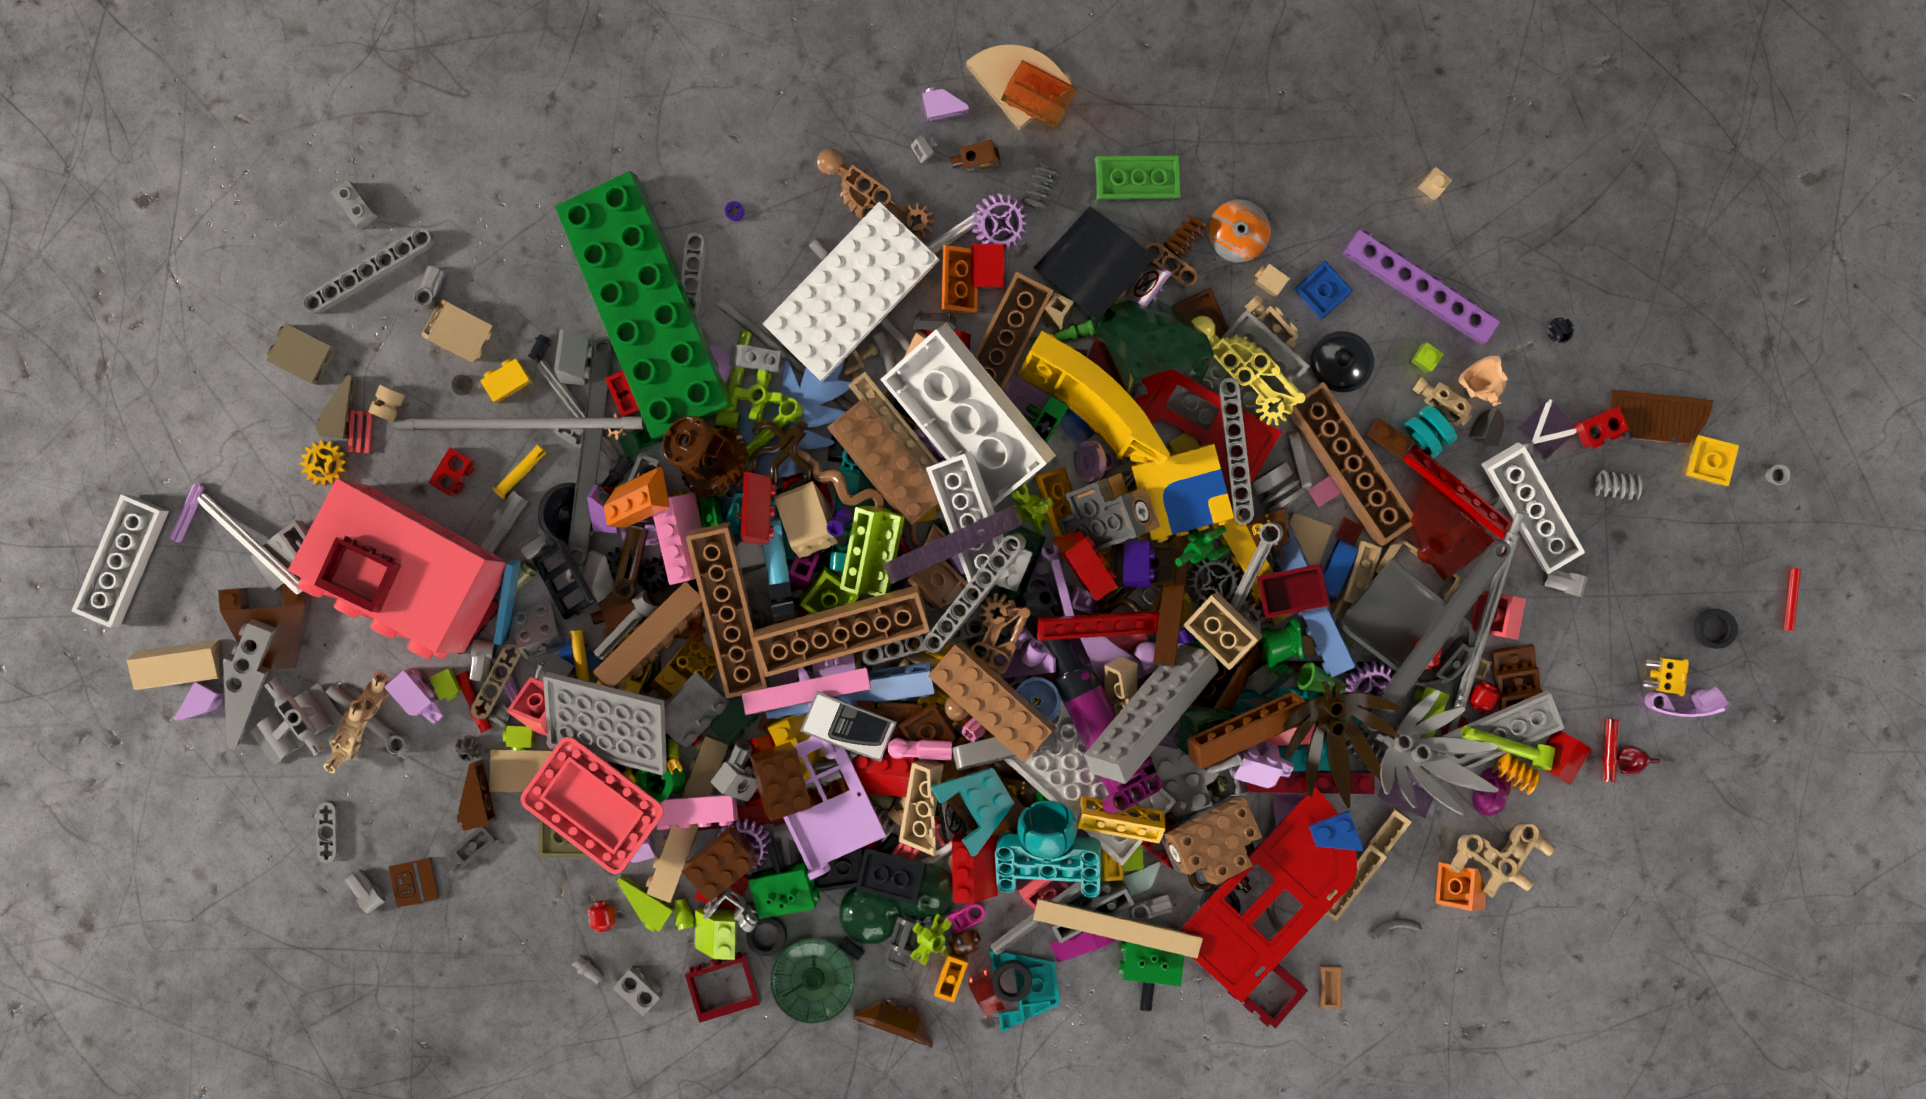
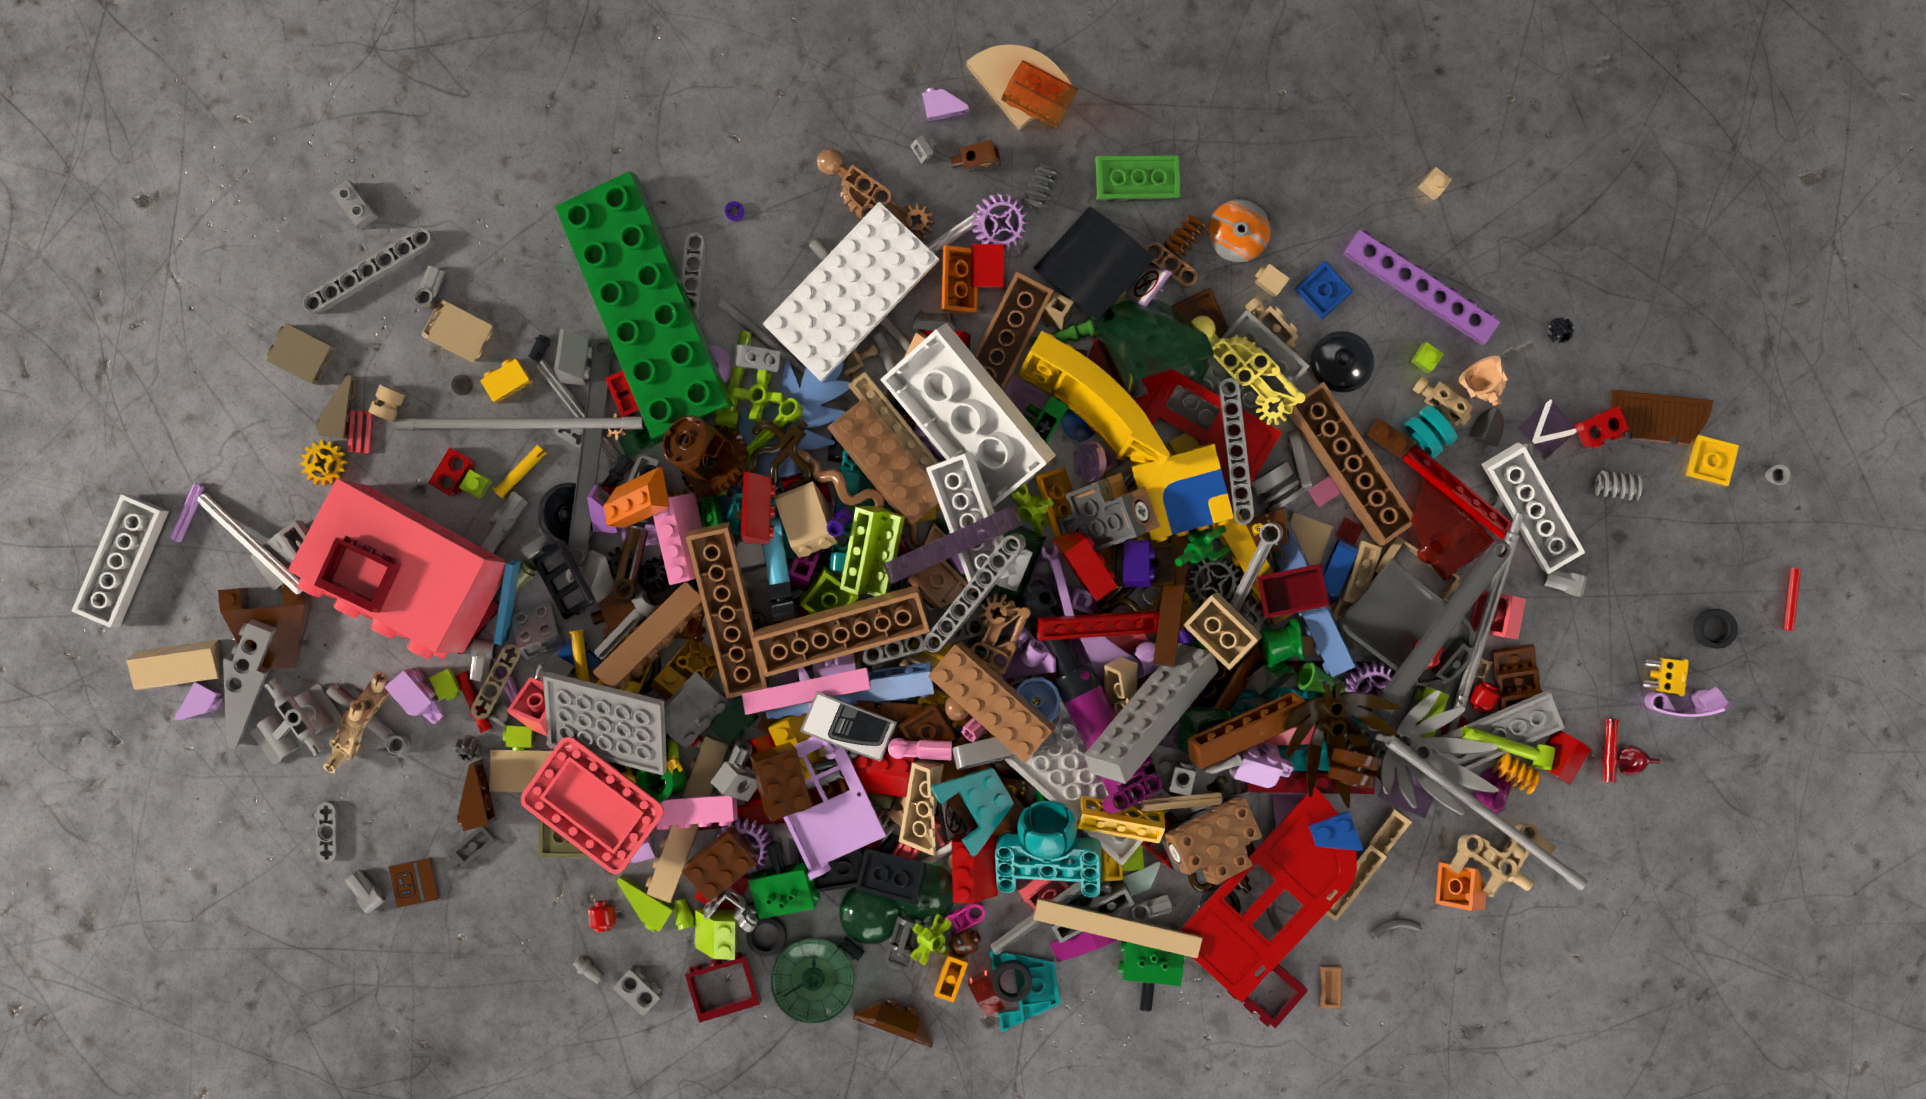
none -> lime brick [459,470,493,499]
none -> tan axle [1140,792,1223,811]
none -> light grey brick [1169,762,1196,796]
none -> reddish brown wheel [1327,748,1380,789]
none -> light grey piece [1386,736,1588,890]

